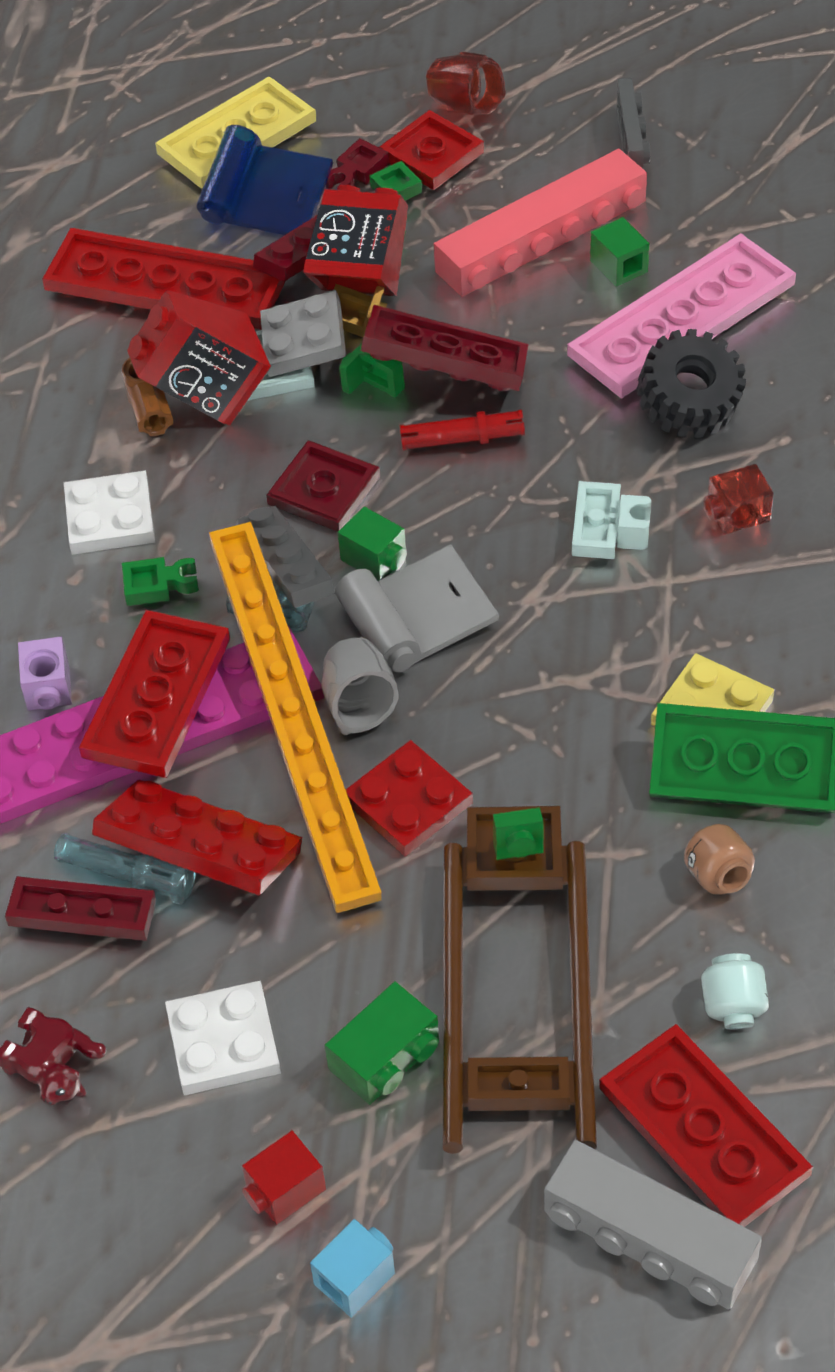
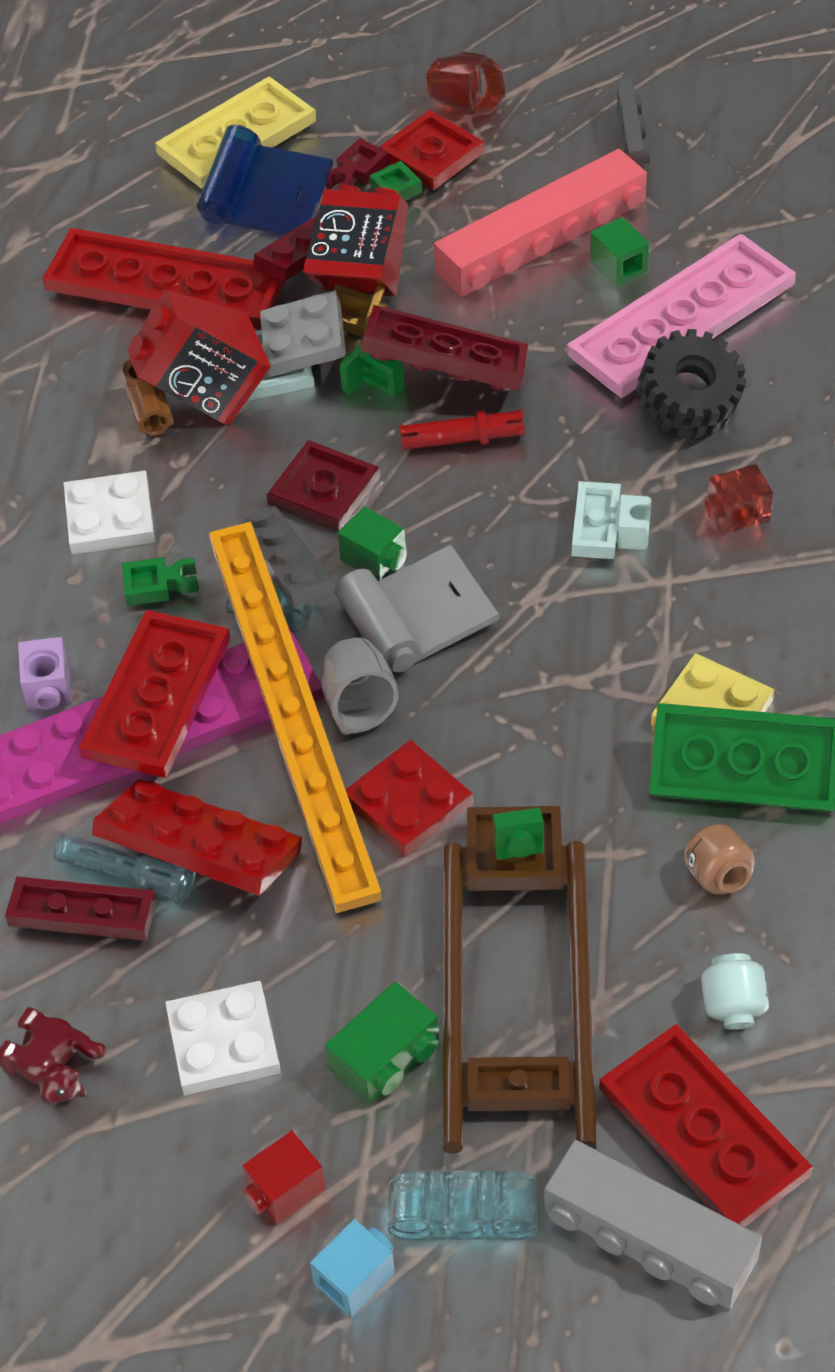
none -> clear light blue beam [387,1171,539,1240]

